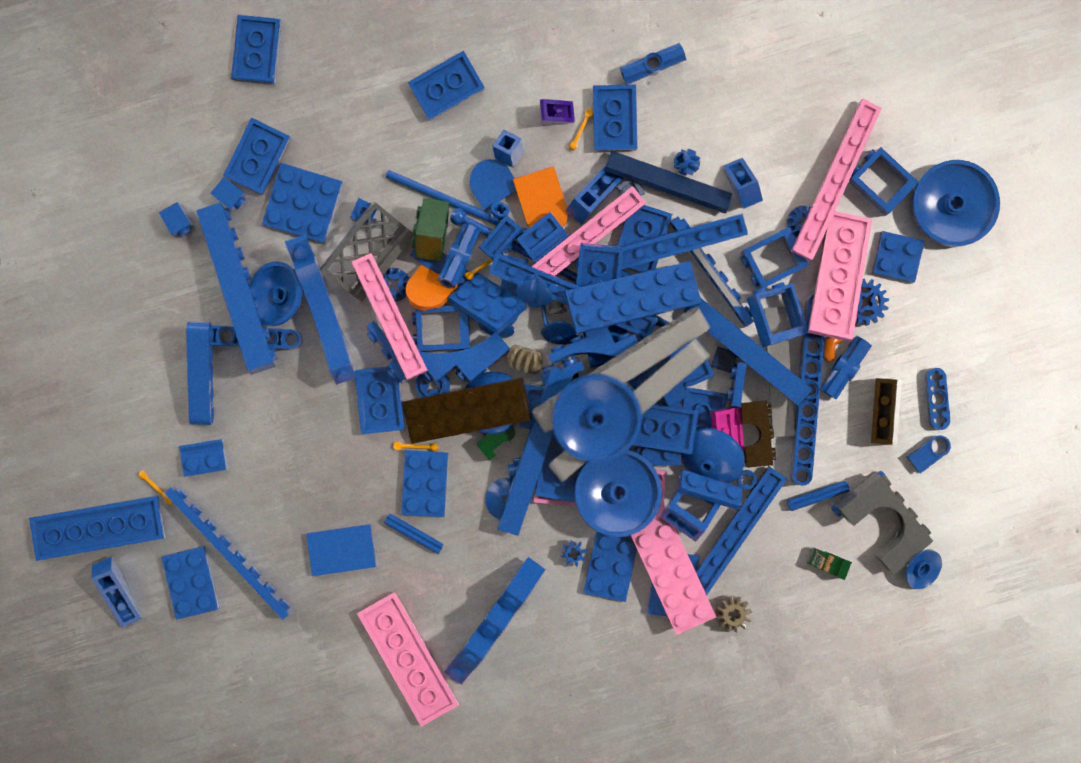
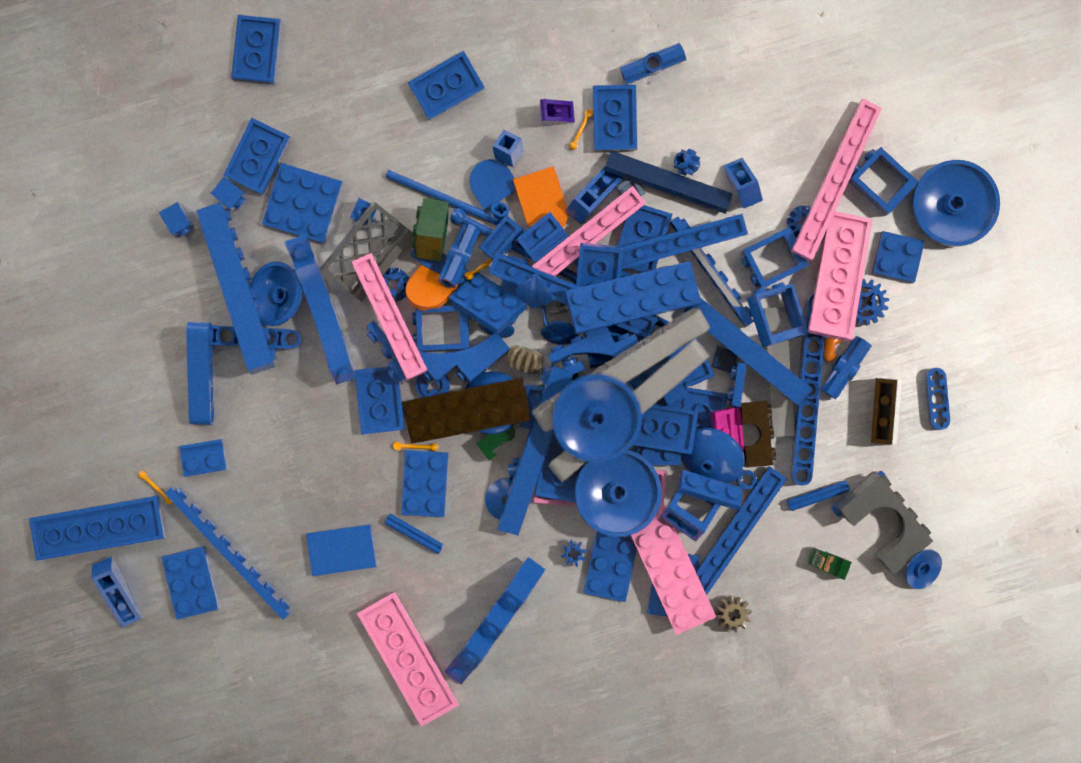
blue piece [906,435,951,474] -> none

